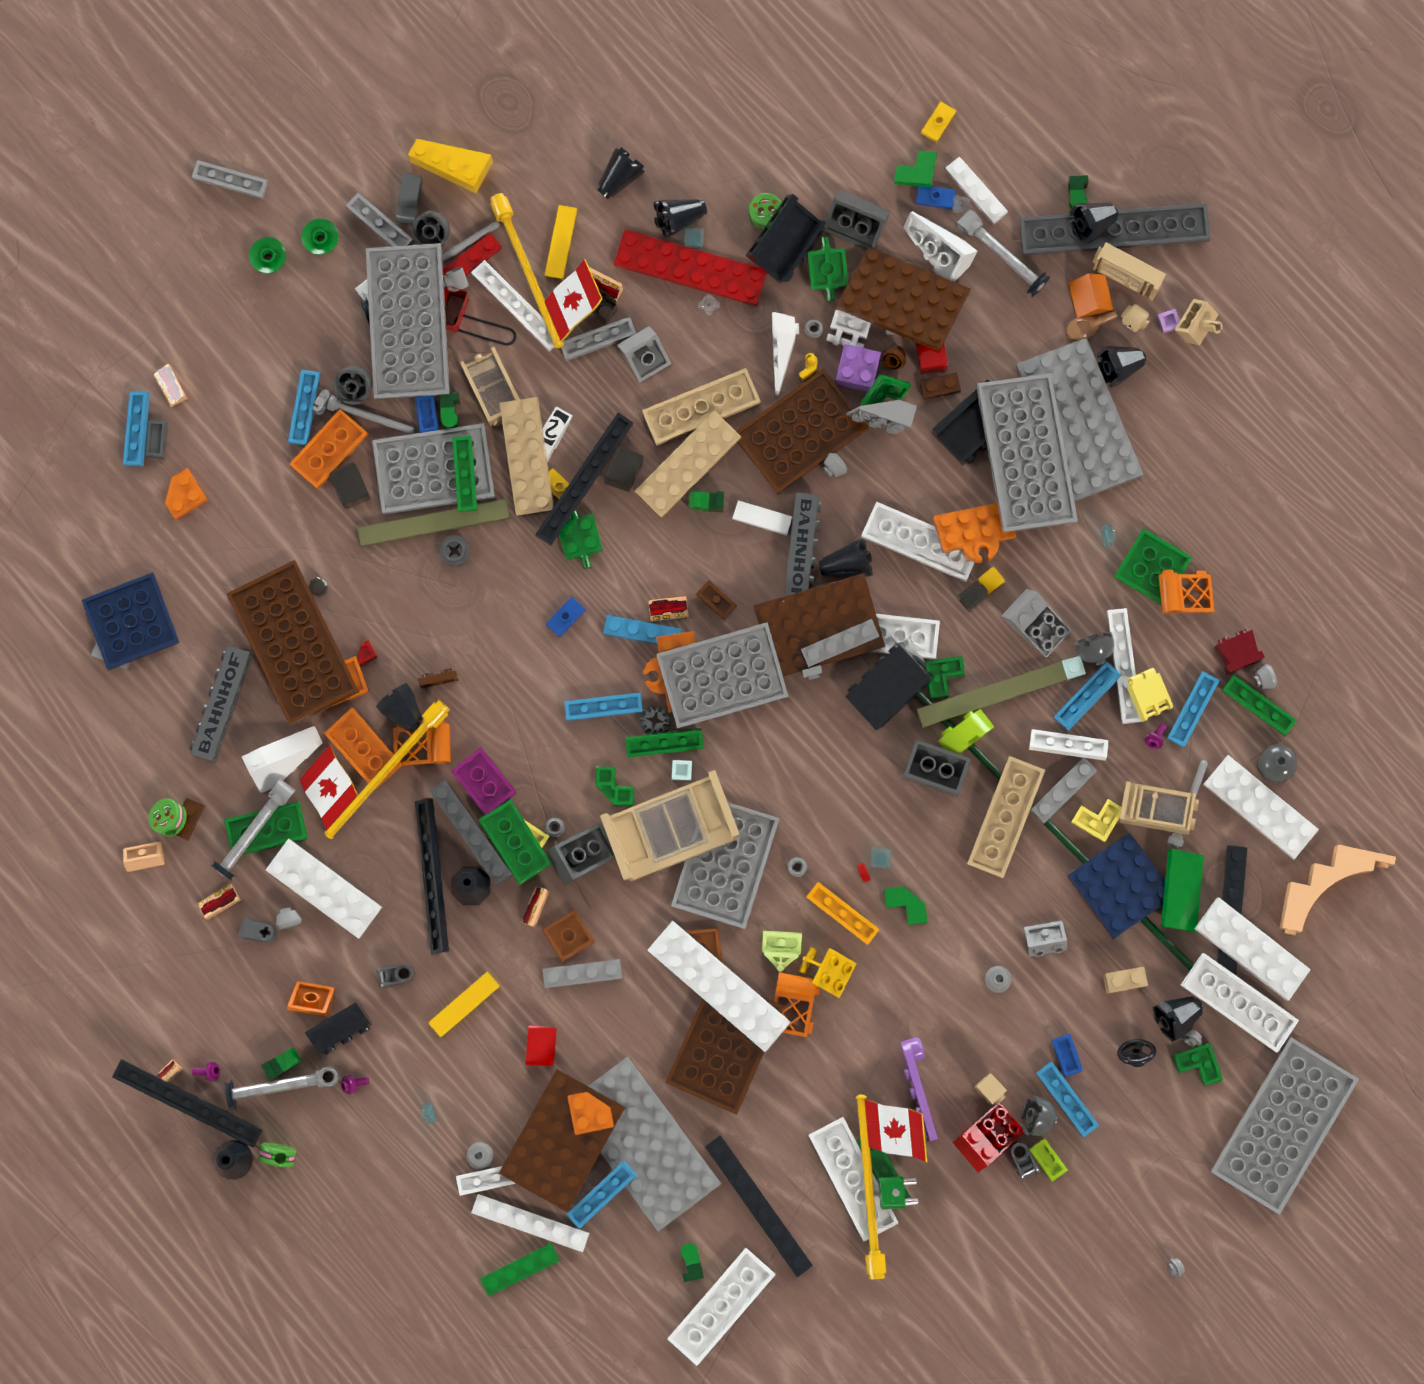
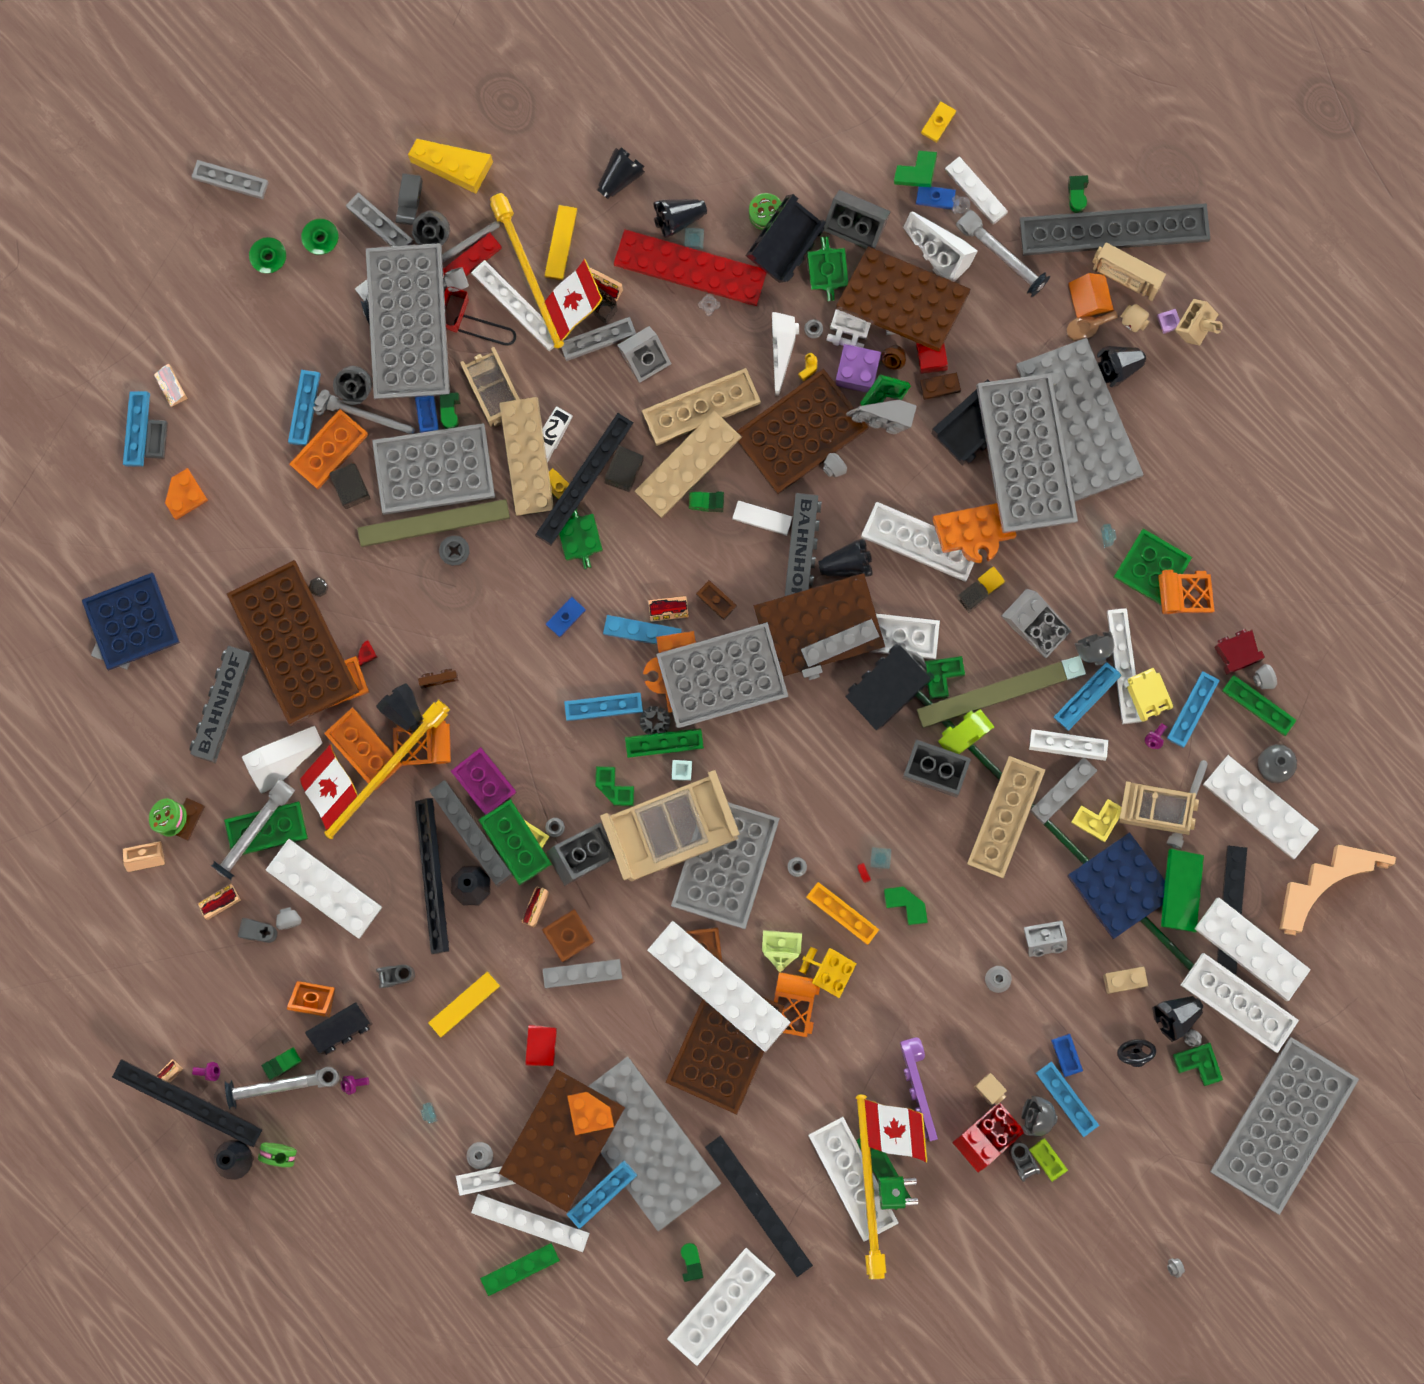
green plate [452,436,478,513] -> none
black cone [1070,203,1119,244] -> none

